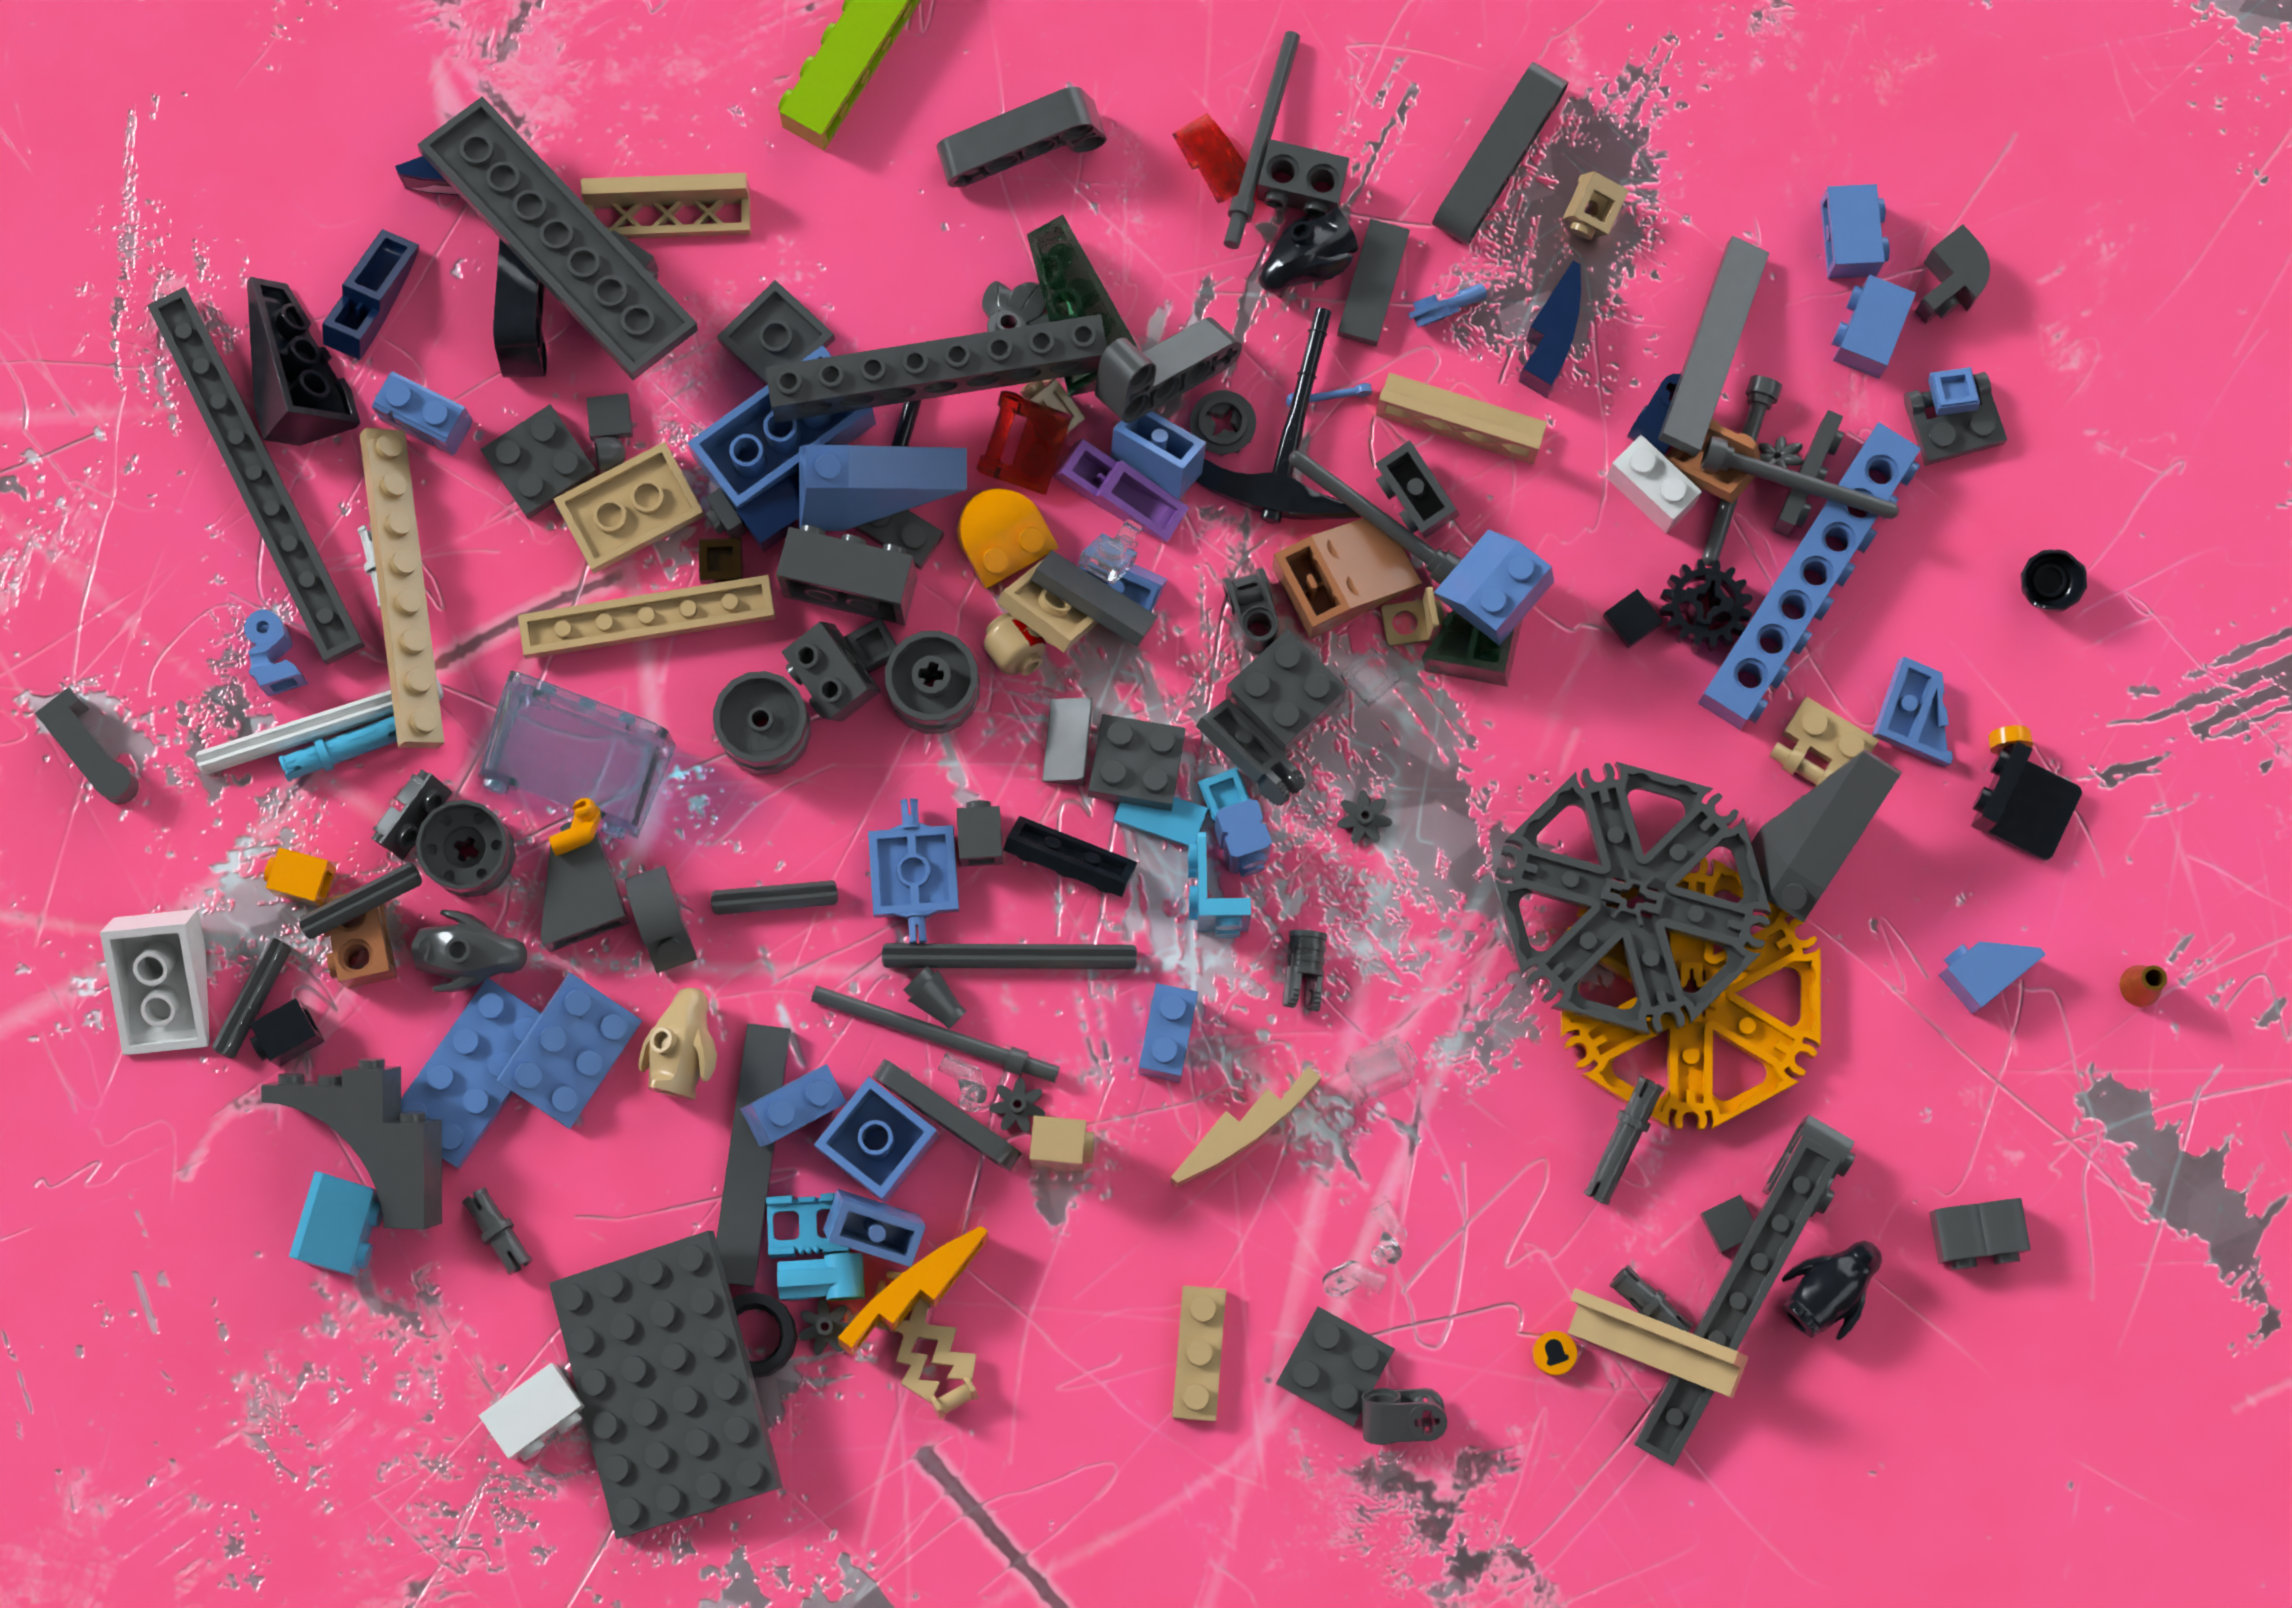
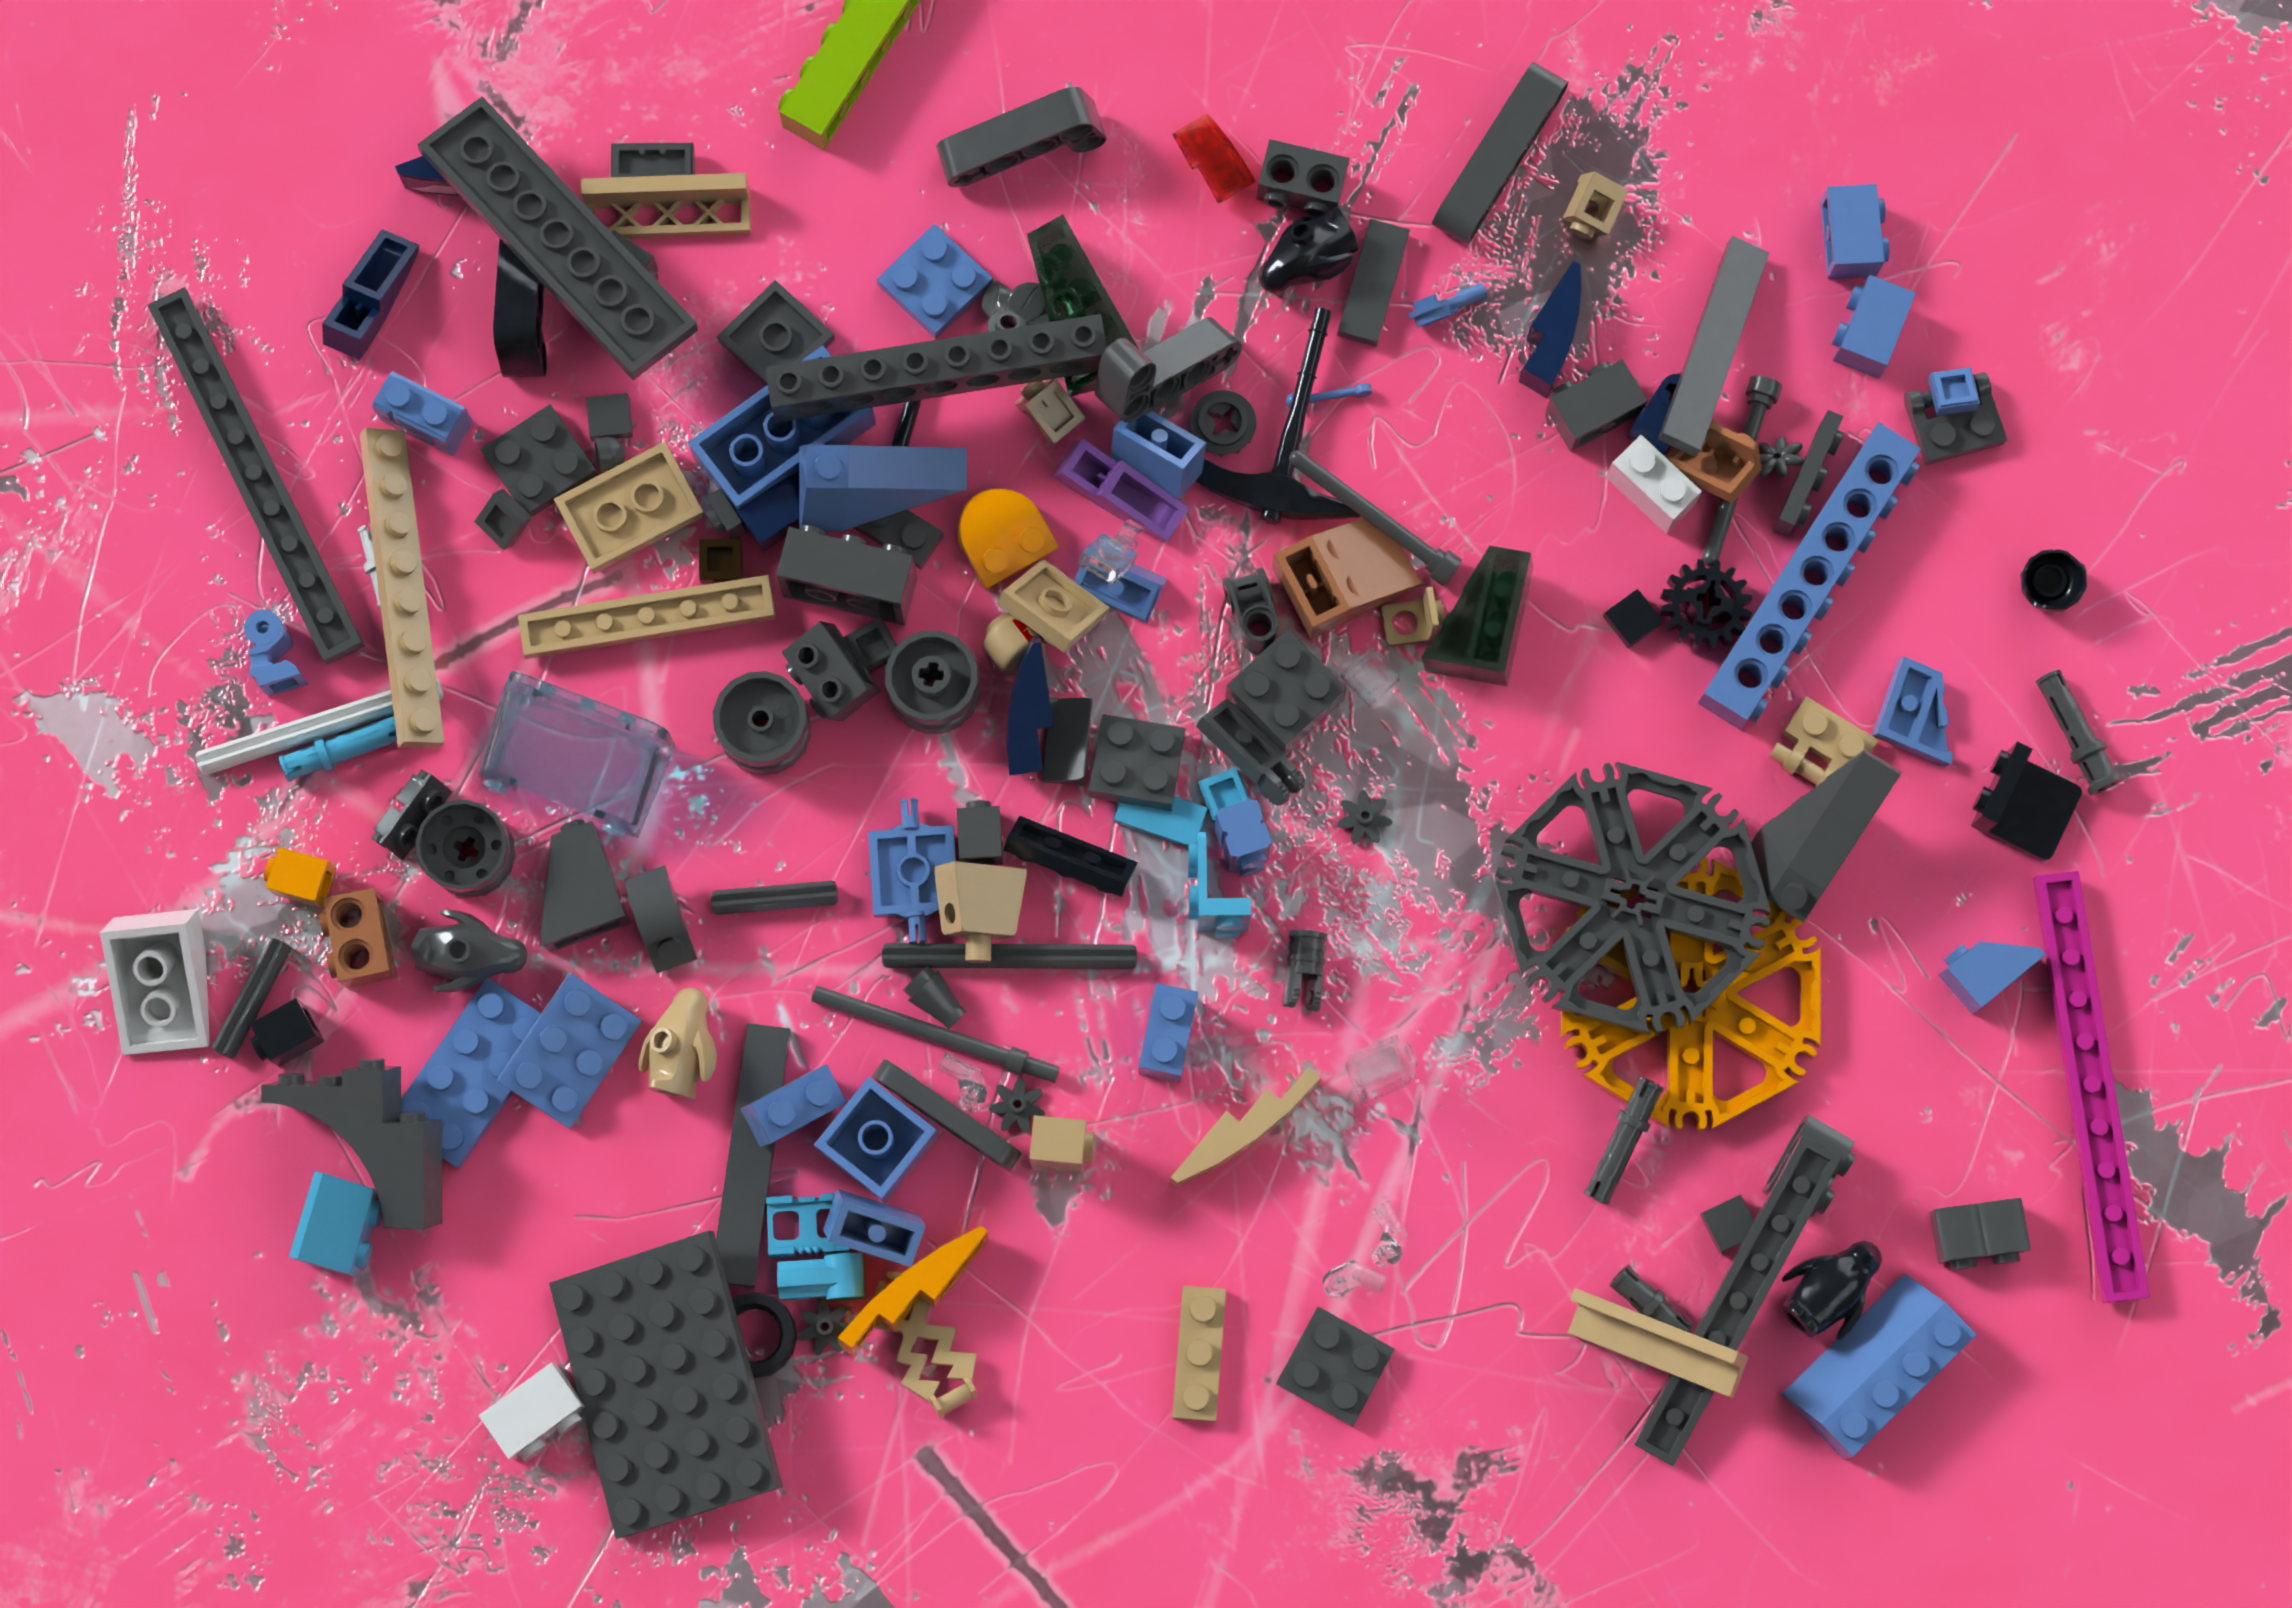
dark grey leg [35,687,139,804] -> none
black wedge [247,277,361,446] -> none
dark grey axle [298,863,422,939] -> none
dark grey pin [462,1187,533,1275] -> none
light orange arm [548,798,601,857] -> none
clear red plate [976,391,1073,495] -> none
dark grey tile [1030,550,1158,647] -> none
dark grey bar [1223,31,1300,249] -> none
dark grey piece [1361,1388,1448,1445] -> none
dark grey brick [1375,440,1460,538] -> none
tan fence [1376,372,1547,465] -> none
medium blue slope [1434,529,1554,646] -> none
light orange tile [1532,1331,1577,1376] -> none
dark grey piece [1701,436,1899,519] -> none
dark grey brick [1915,224,1990,324] -> none
light orange tile [1988,725,2033,755] -> none
cone [2119,965,2167,1007] -> none
none -> dark grey plate [474,489,532,550]
none -> dark grey plate [611,143,695,177]
none -> medium blue plate [876,224,993,339]
none -> tan torso [934,861,1027,963]
none -> dark blue slope [1006,637,1054,776]
none -> dark grey brick [1546,359,1648,452]
none -> medium blue slope [1781,1274,1977,1459]
none -> dark pink plate [2033,871,2150,1304]
none -> dark grey pin [2036,669,2125,796]

